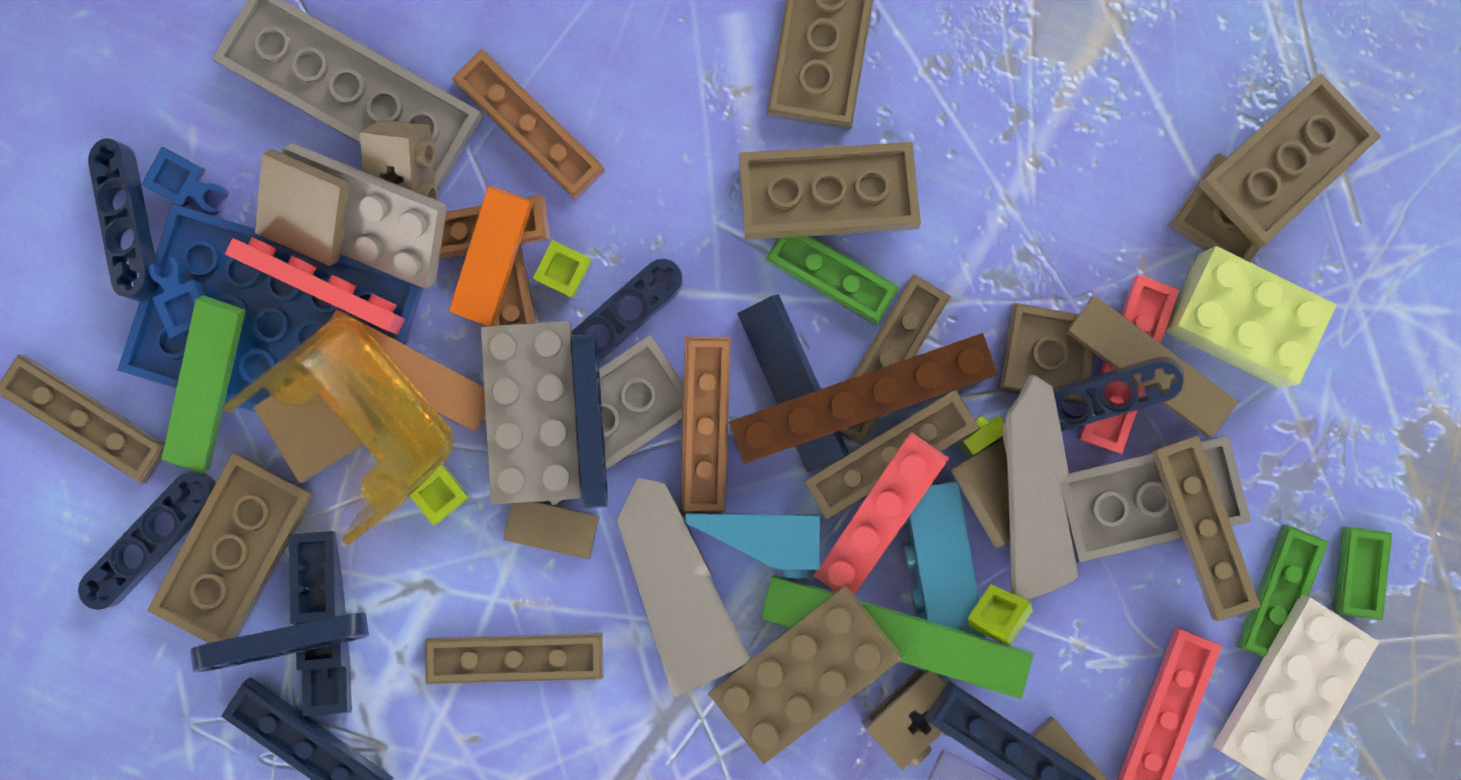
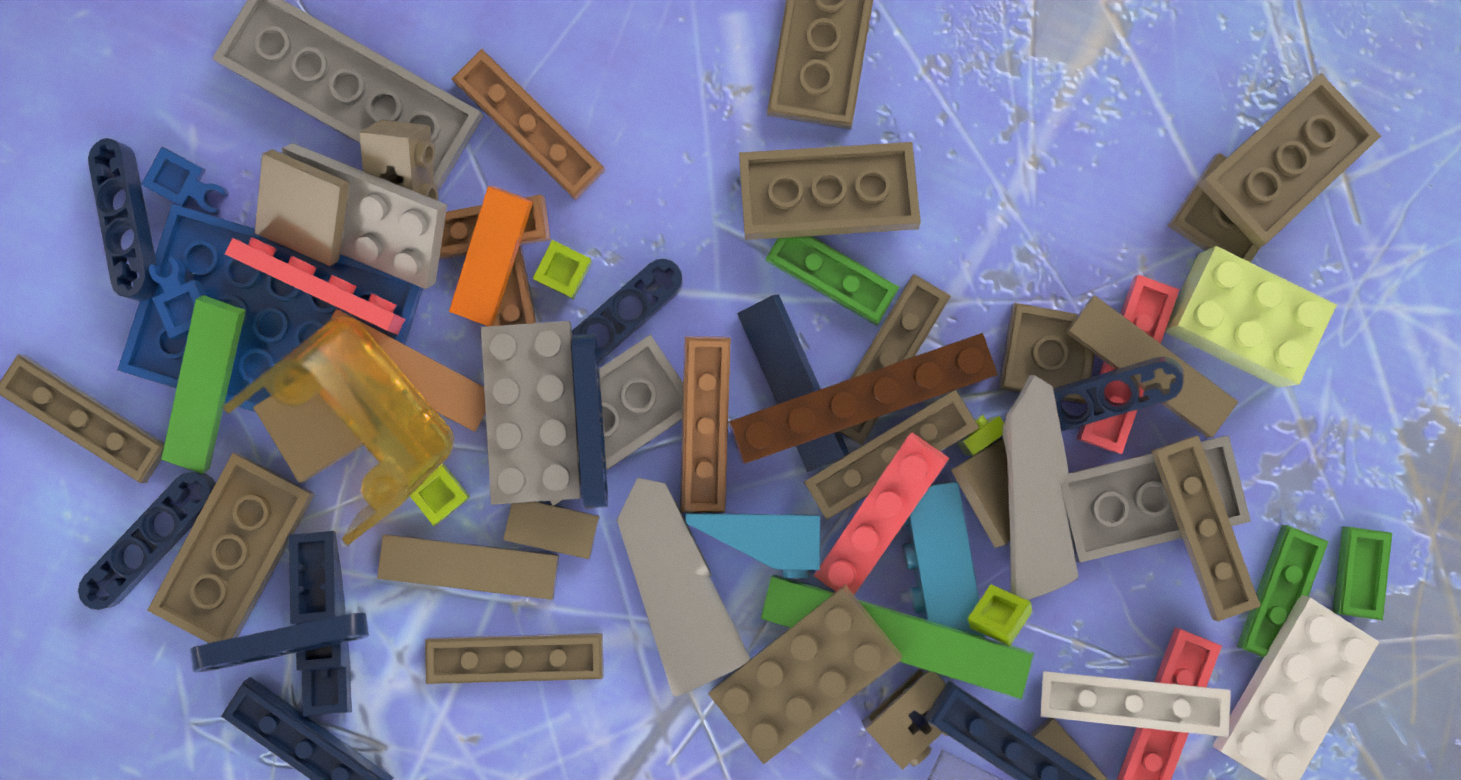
none -> dark tan tile [377,534,559,600]
none -> white plate [1040,671,1231,737]

